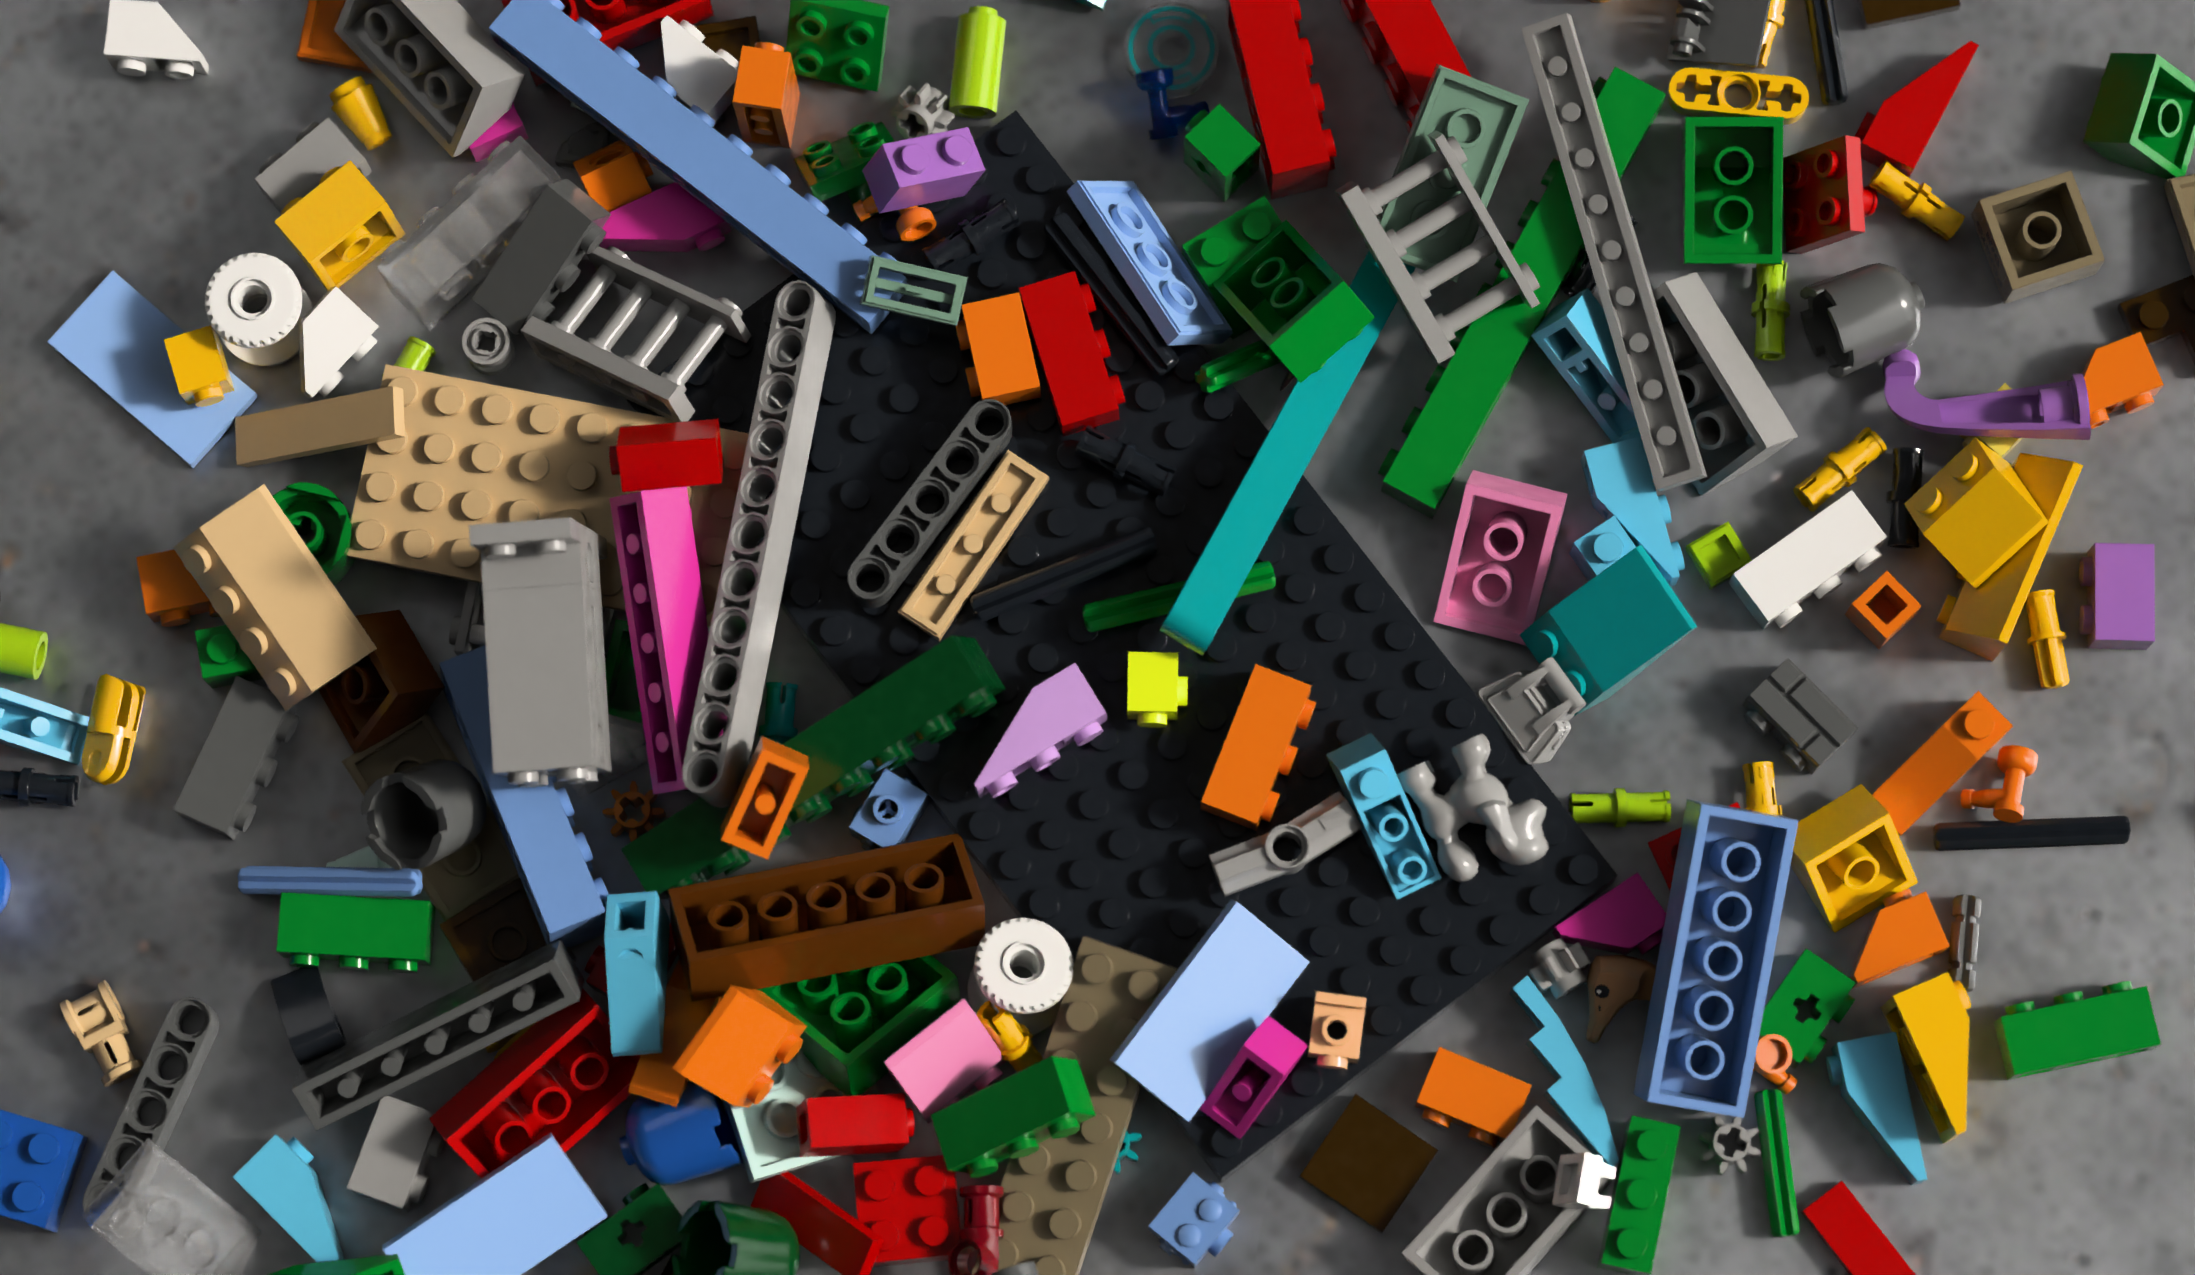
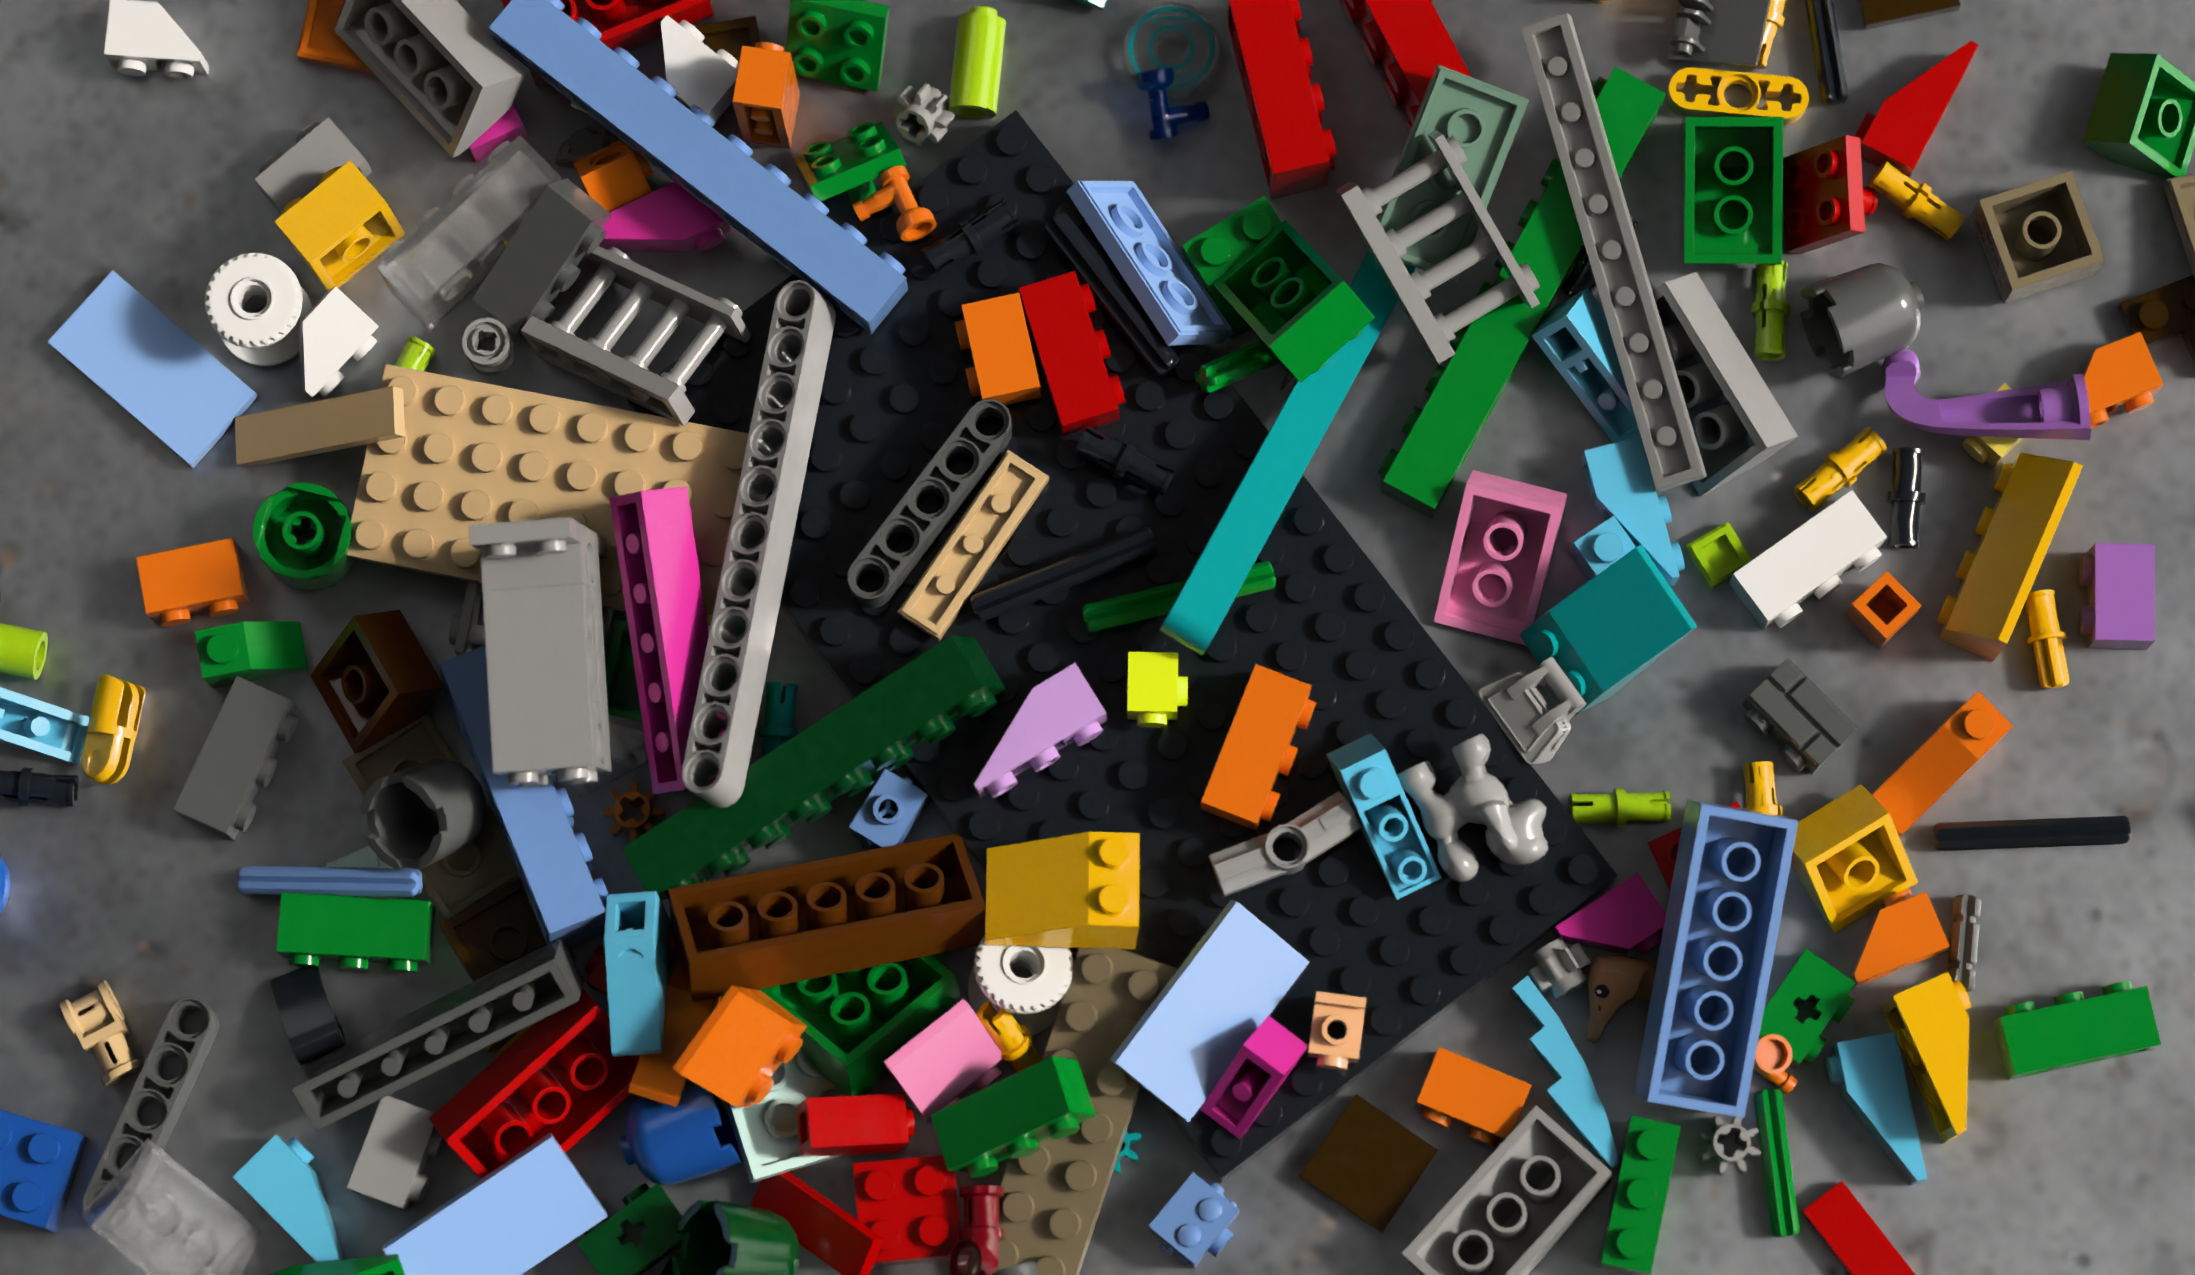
yellow brick [164,325,235,407] -> none
tan slope [173,484,377,711] -> none
yellow cone [328,76,393,151] -> none
red brick [609,419,724,492] -> none
orange brick [721,736,809,860] -> none
sand green tile [859,255,968,326] -> none
medium lavender brick [862,127,985,214] -> none
green brick [1184,104,1260,202] -> none
white tile [1552,1152,1616,1209] -> none
yellow slope [1904,437,2049,589] -> none
orange piece [1961,745,2038,823] -> none
none -> yellow slope [985,832,1140,949]

